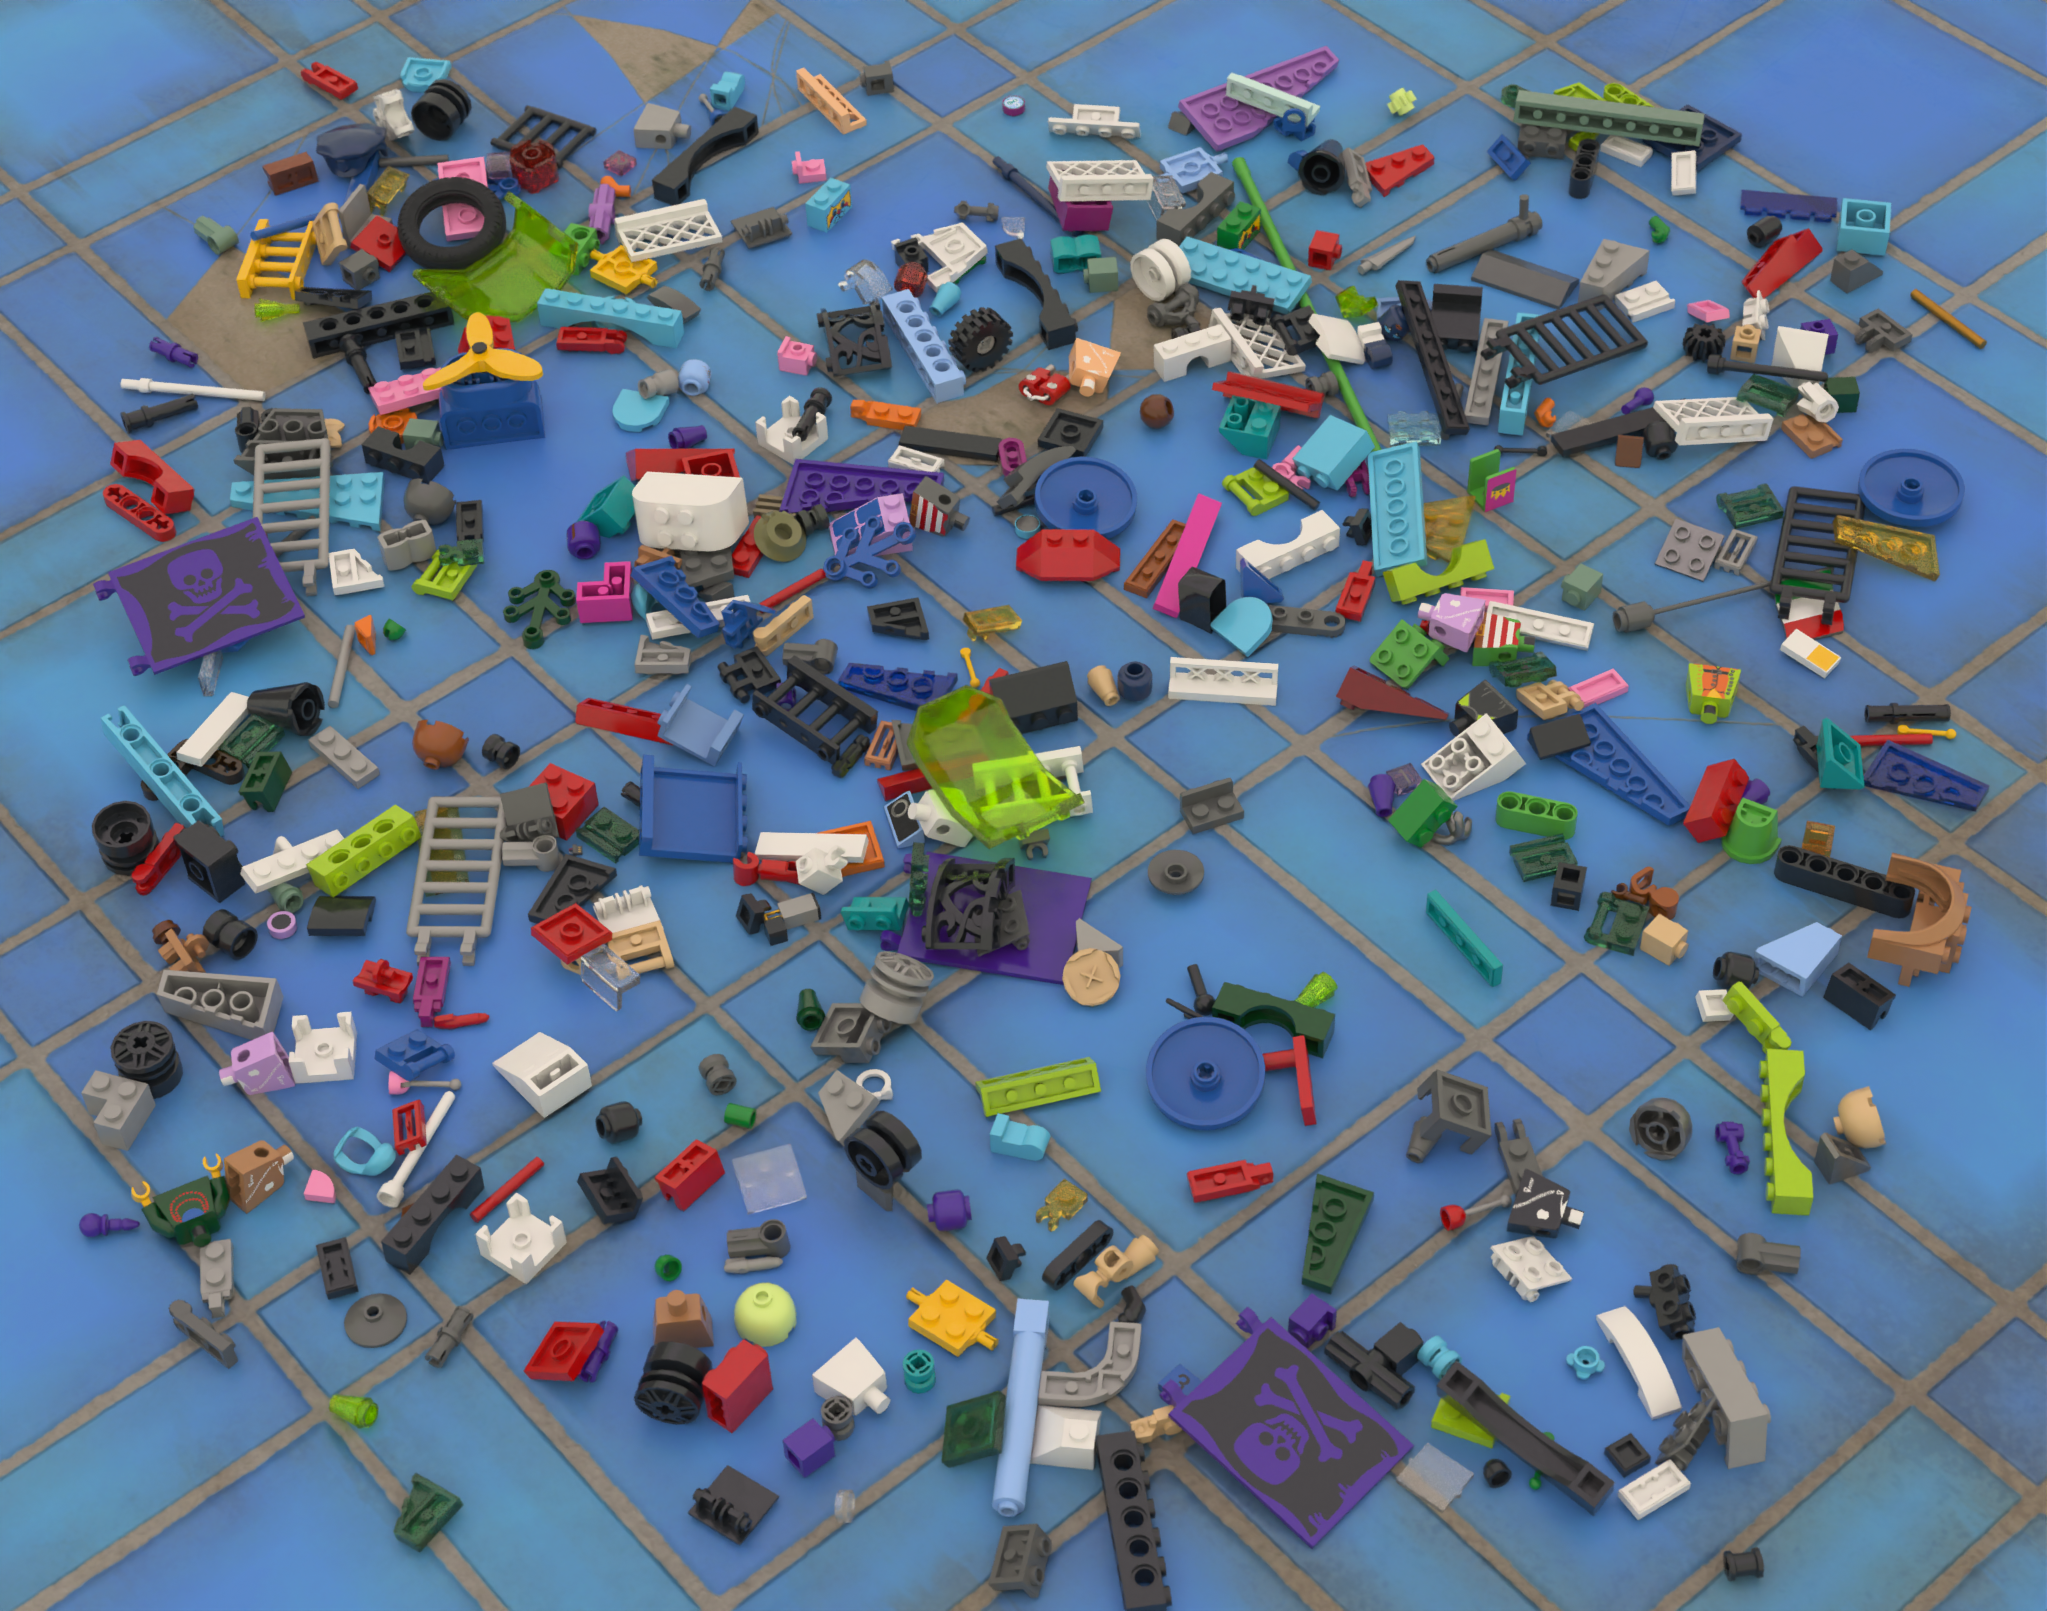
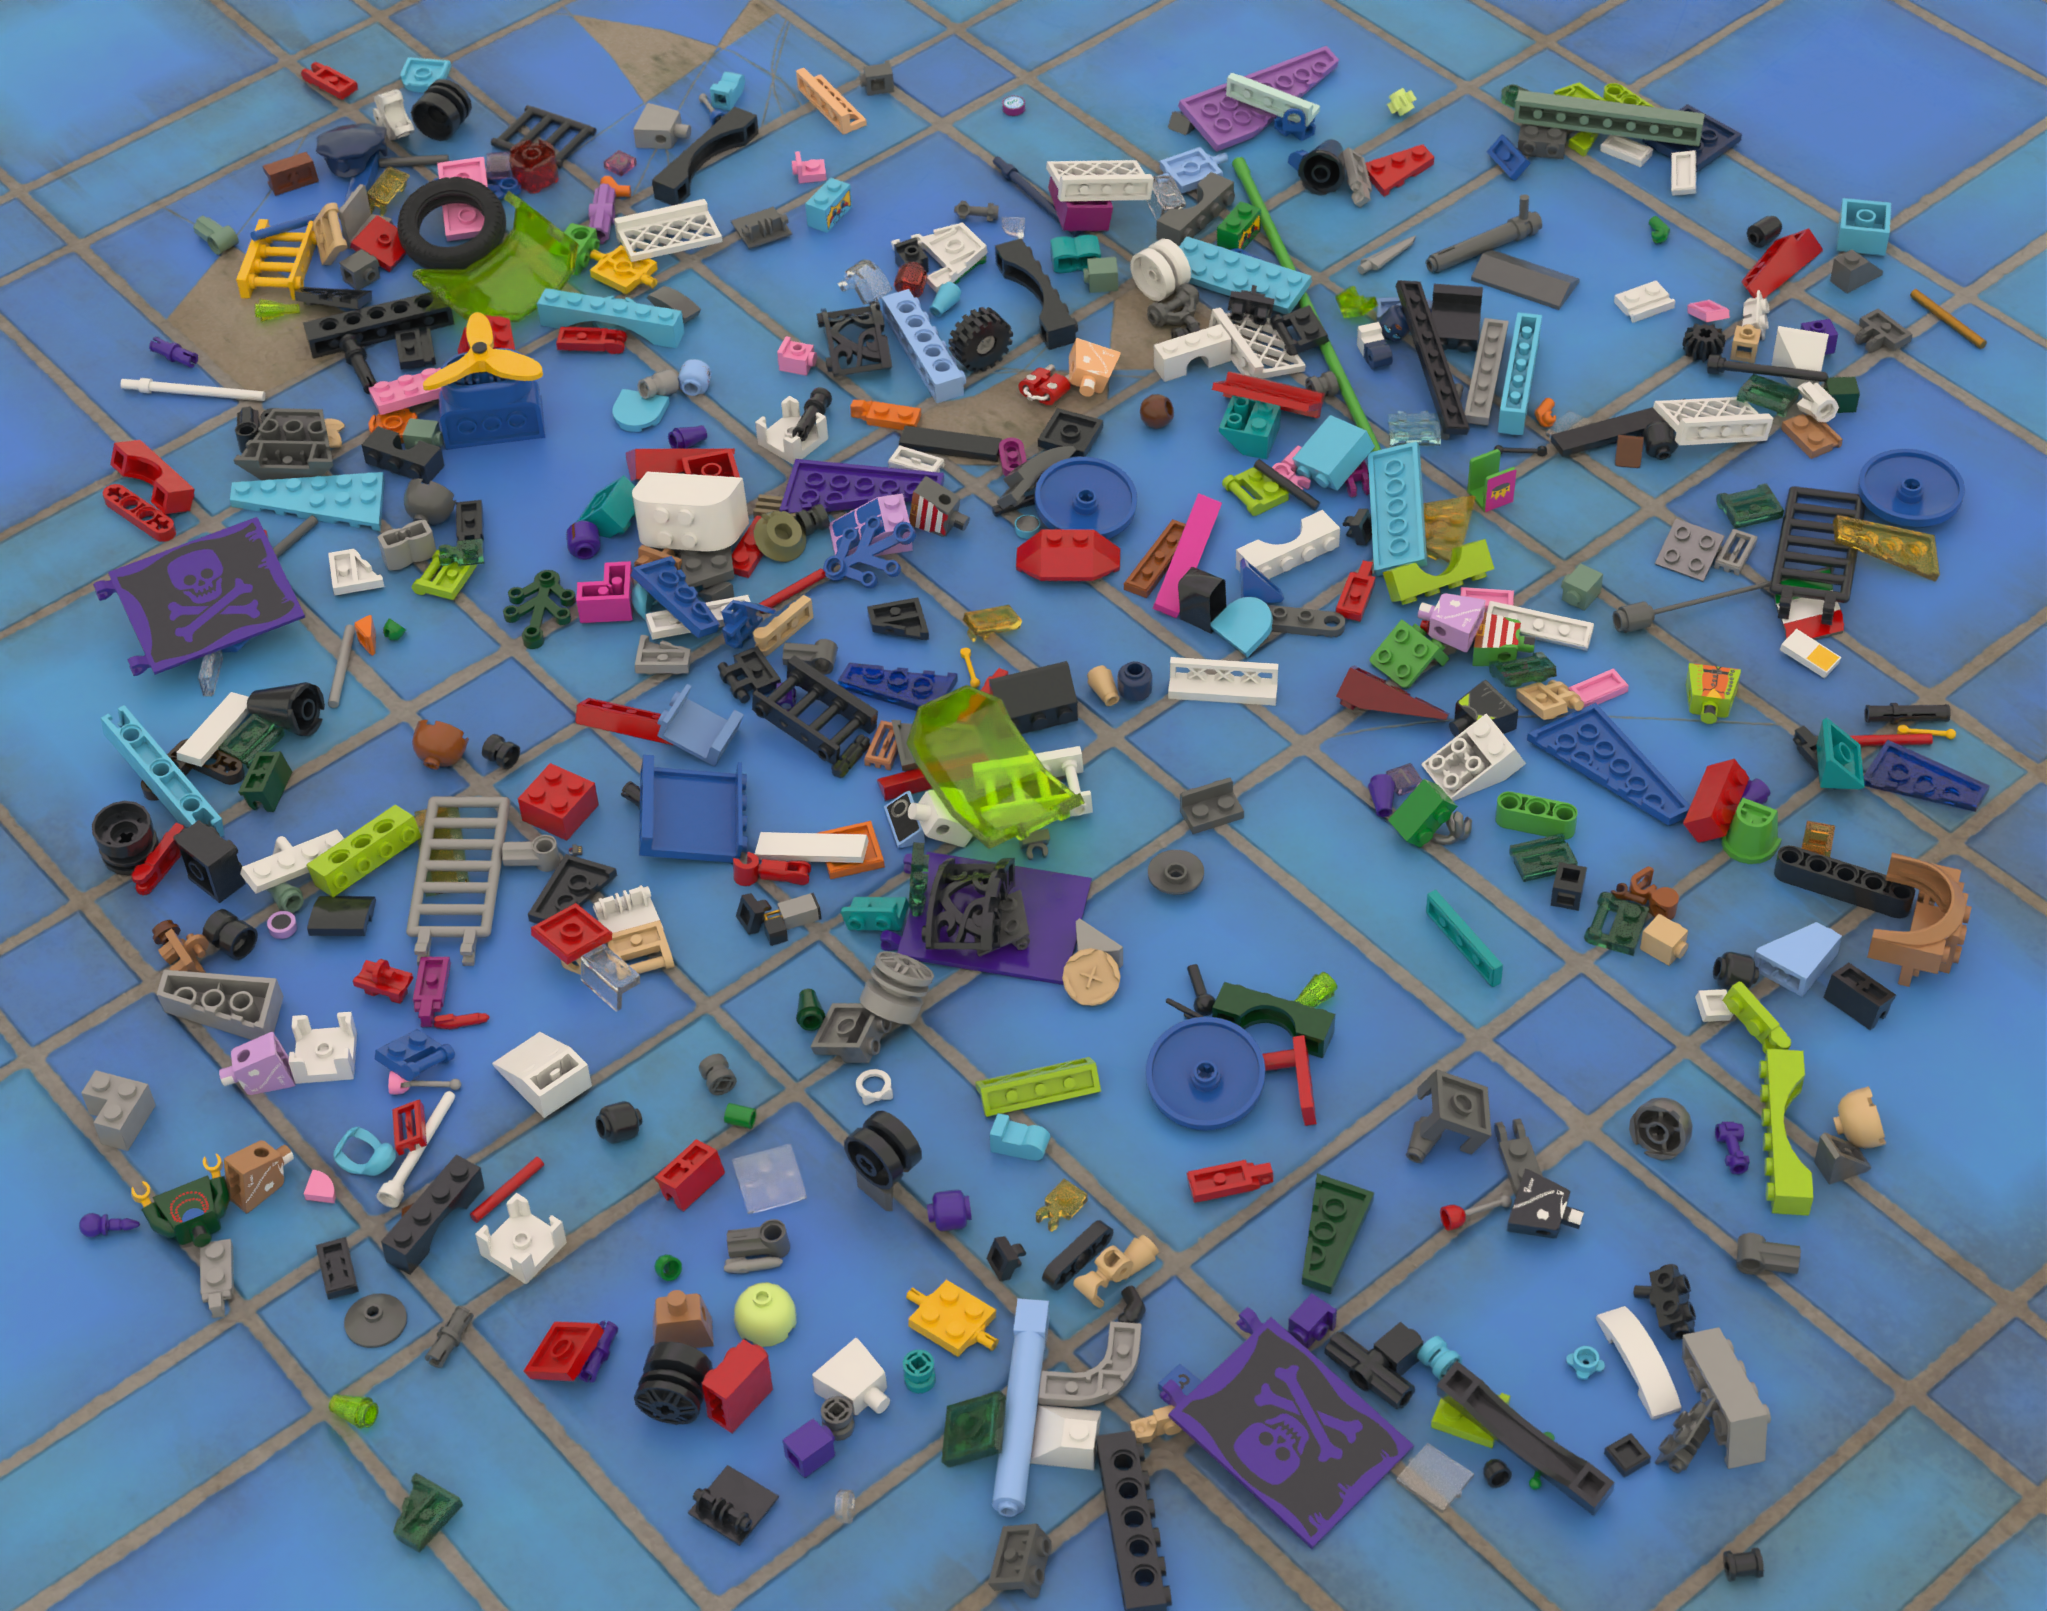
black wheel [110,1021,183,1099] -> none
black pin [120,393,198,434] -> none
dark grey hinge [169,1299,238,1369] -> none
light grey bar [253,438,331,596] -> none
light grey plate [308,726,380,789] -> none
dark grey hinge [500,782,559,842] -> none
clear green plate [576,807,639,864] -> none
black bracket [577,1157,643,1224] -> none
dark grey pin [699,247,725,291] -> none
white brick [796,845,848,895] -> none
light grey wing [818,1070,880,1146] -> none
white bracket [1048,104,1141,139] -> none
red brick [1308,230,1342,271] -> none
white slope [1308,314,1365,365] -> none
black bar [1480,294,1648,389] -> none
white hinge [1490,1236,1572,1302] -> none
black slope [1528,714,1591,760] -> none
black beam [1569,139,1600,199] -> none
light grey wedge [1578,239,1650,310] -> none
white plate [1618,1459,1691,1520] -> none
dark purple bar [1621,387,1654,415] -> none
clear blue windscreen [1740,190,1837,223] -> none

